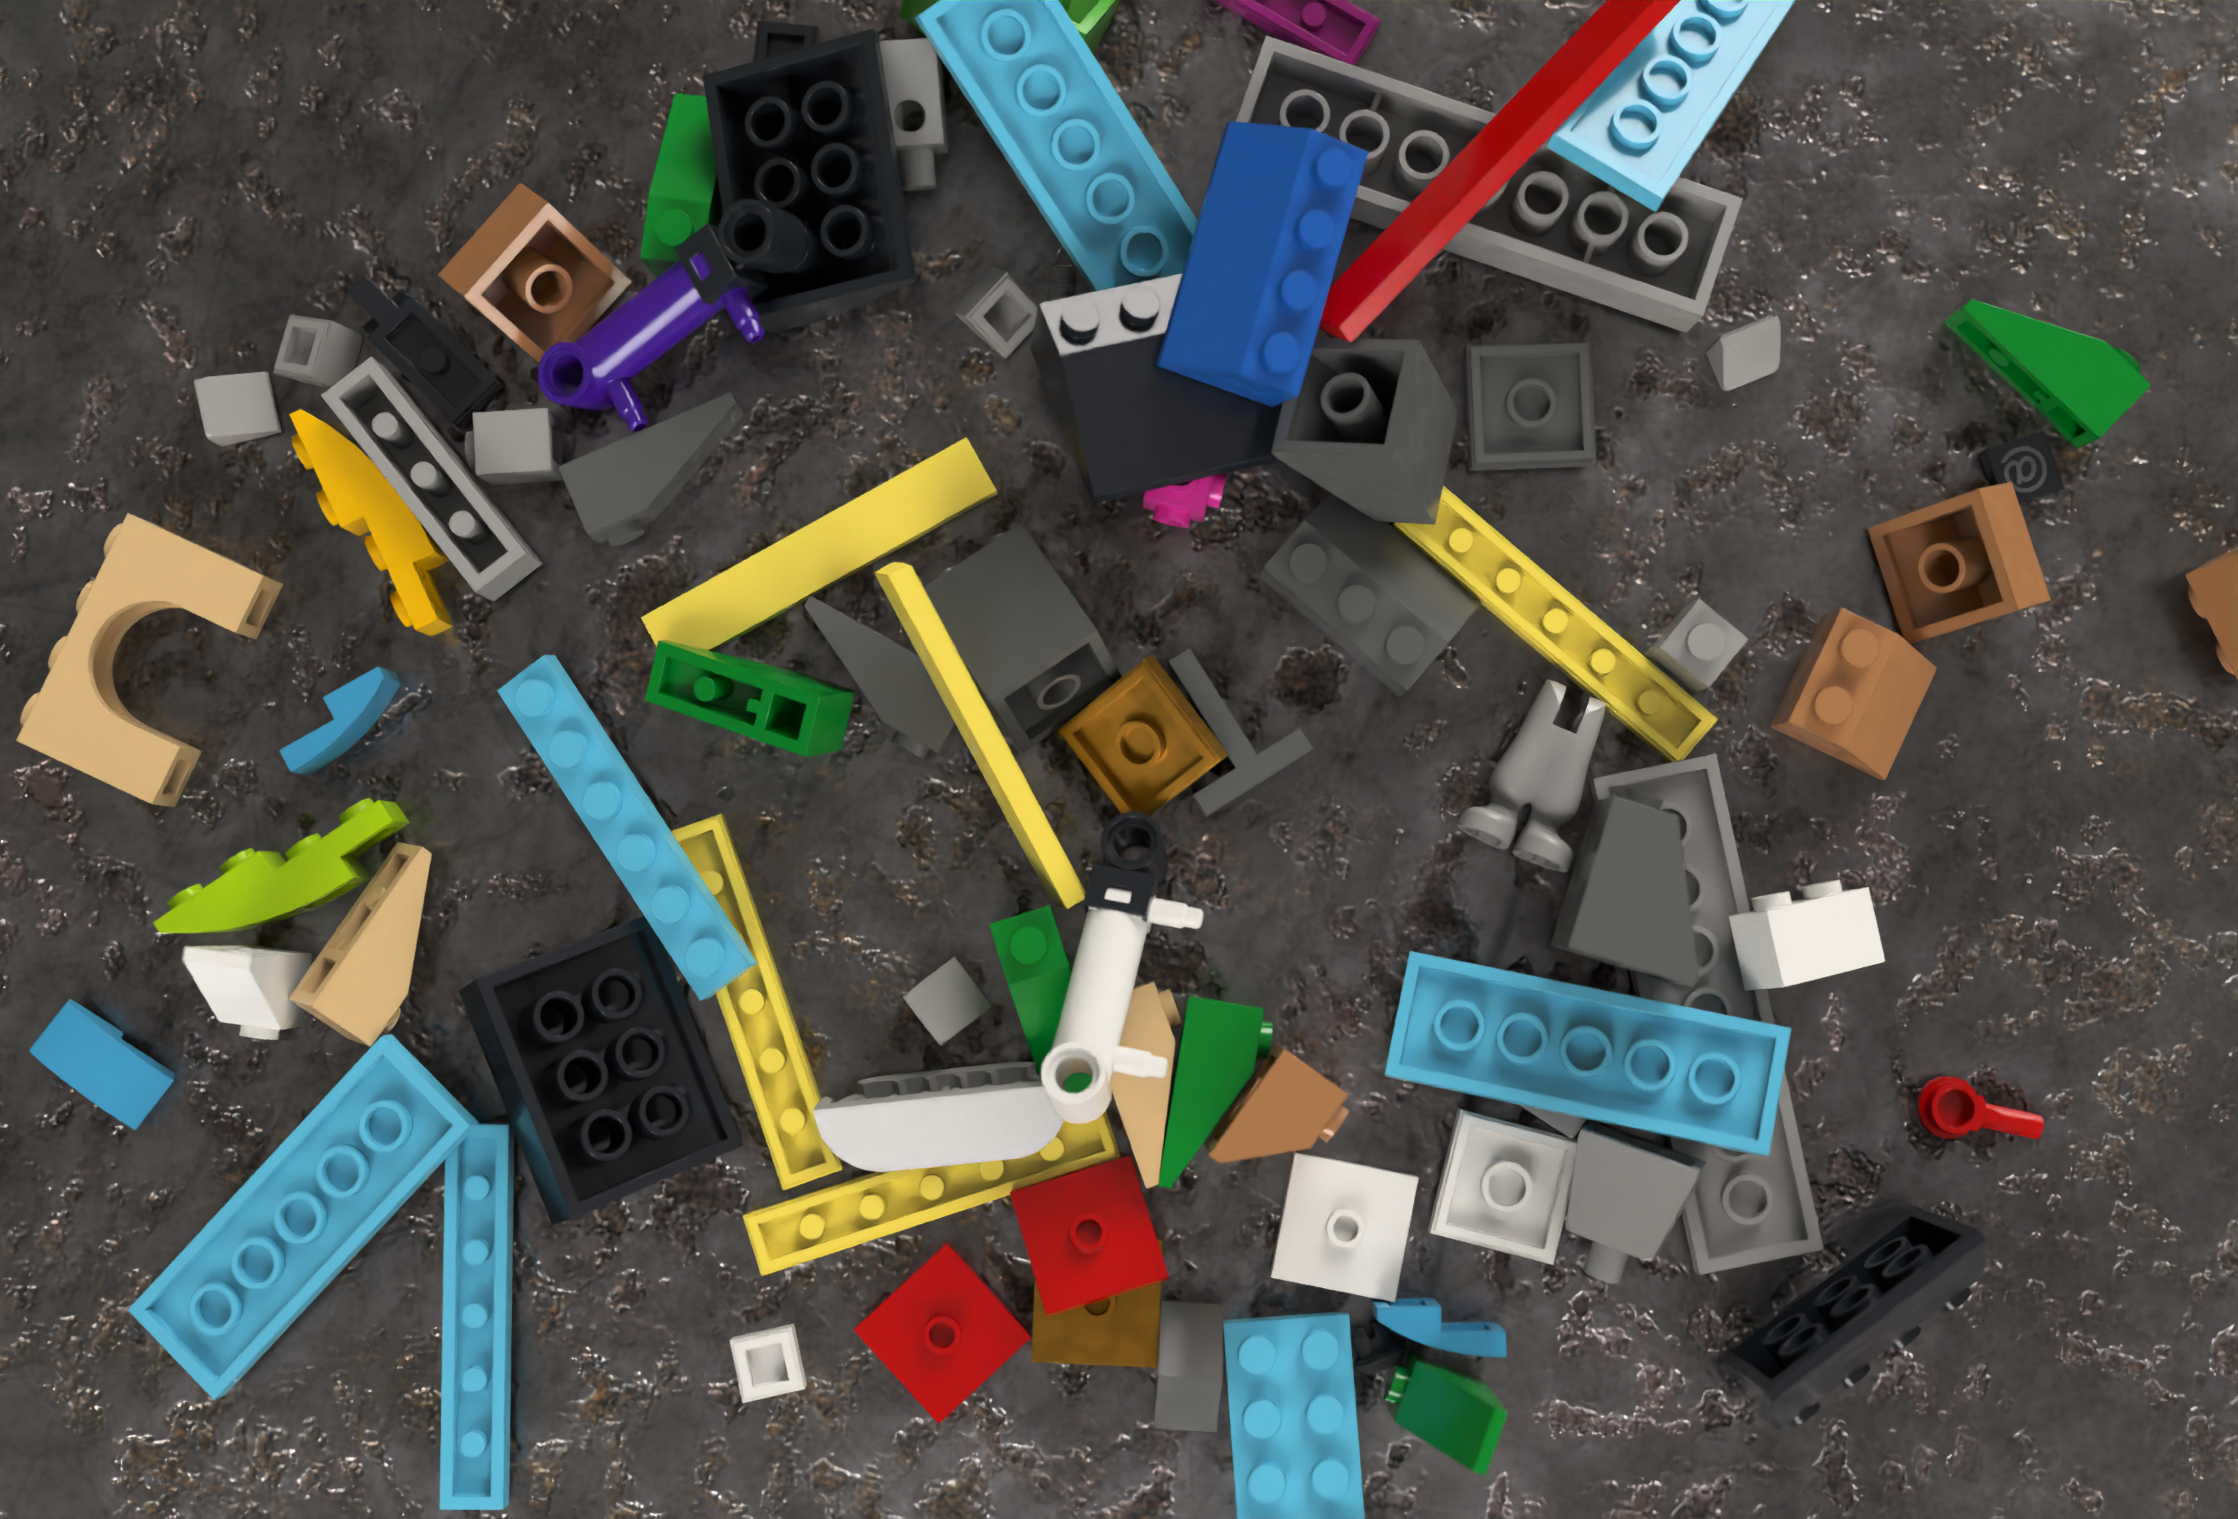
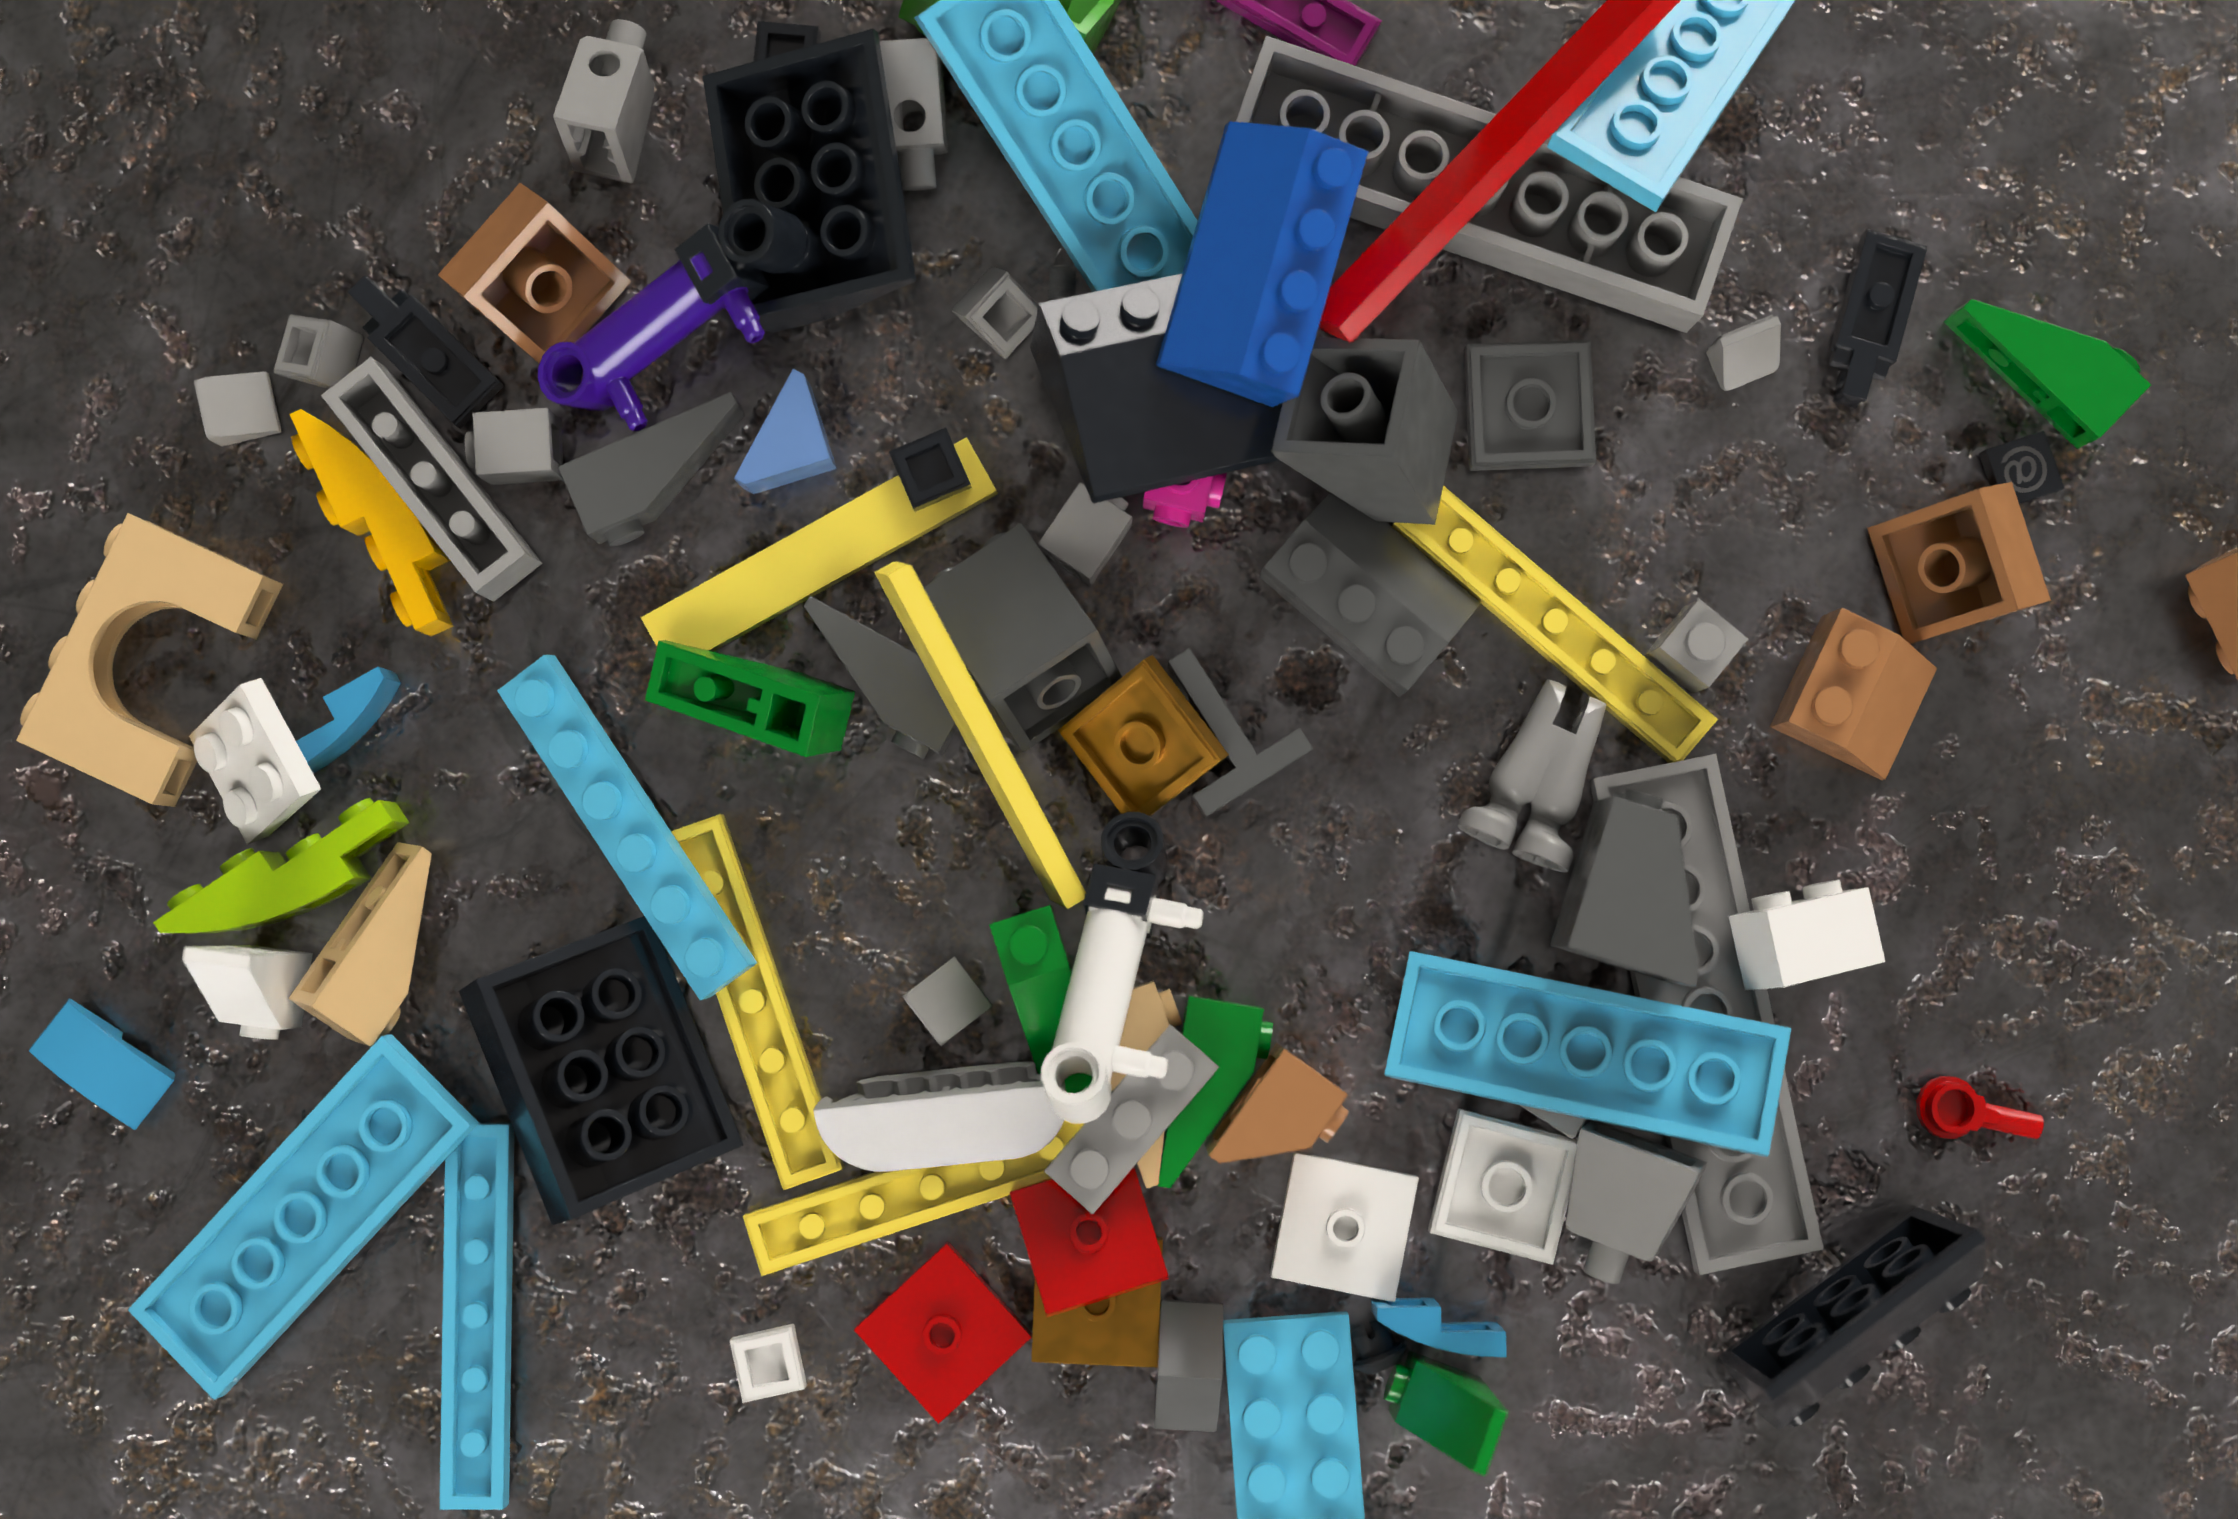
green slope [640,93,723,276] -> none
none -> white plate [189,678,321,845]
none -> light grey torso [553,19,654,183]
none -> medium blue slope [734,369,837,494]
none -> black tile [889,427,972,512]
none -> light grey brick [1038,482,1132,587]
none -> light grey plate [1044,1024,1219,1214]
none -> black hinge [1829,229,1927,408]

